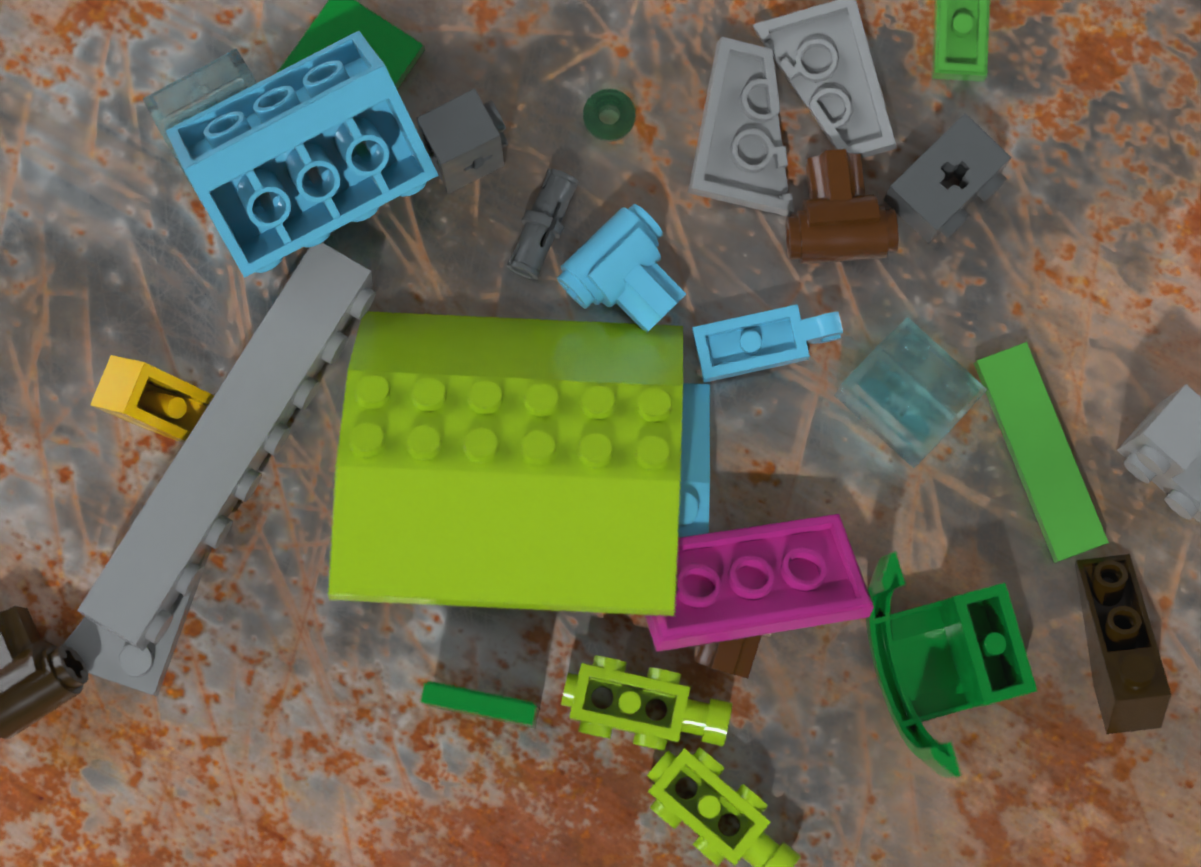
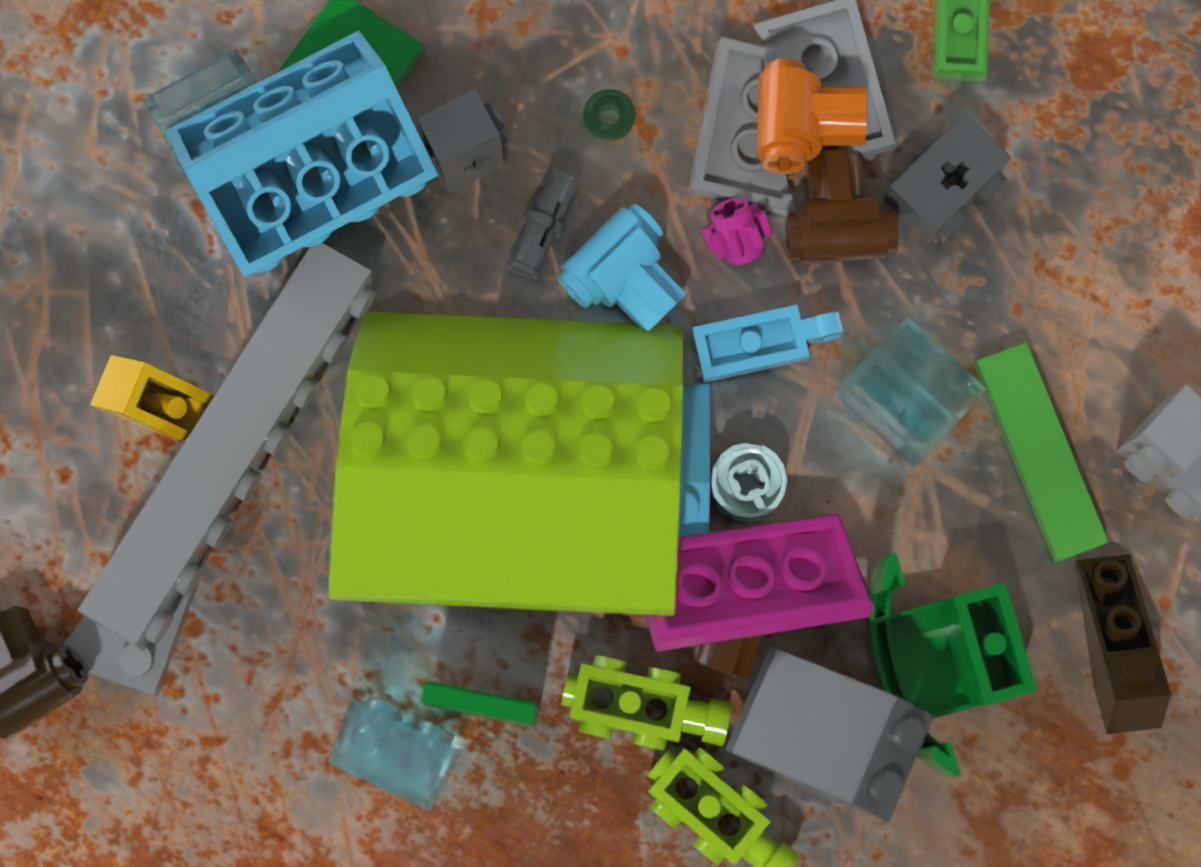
none -> clear light blue slope [329,695,462,811]
none -> dark pink gear [702,198,773,265]
none -> light aqua wheel [710,442,787,523]
none -> slope [725,647,934,822]
none -> orange piece [757,58,867,174]

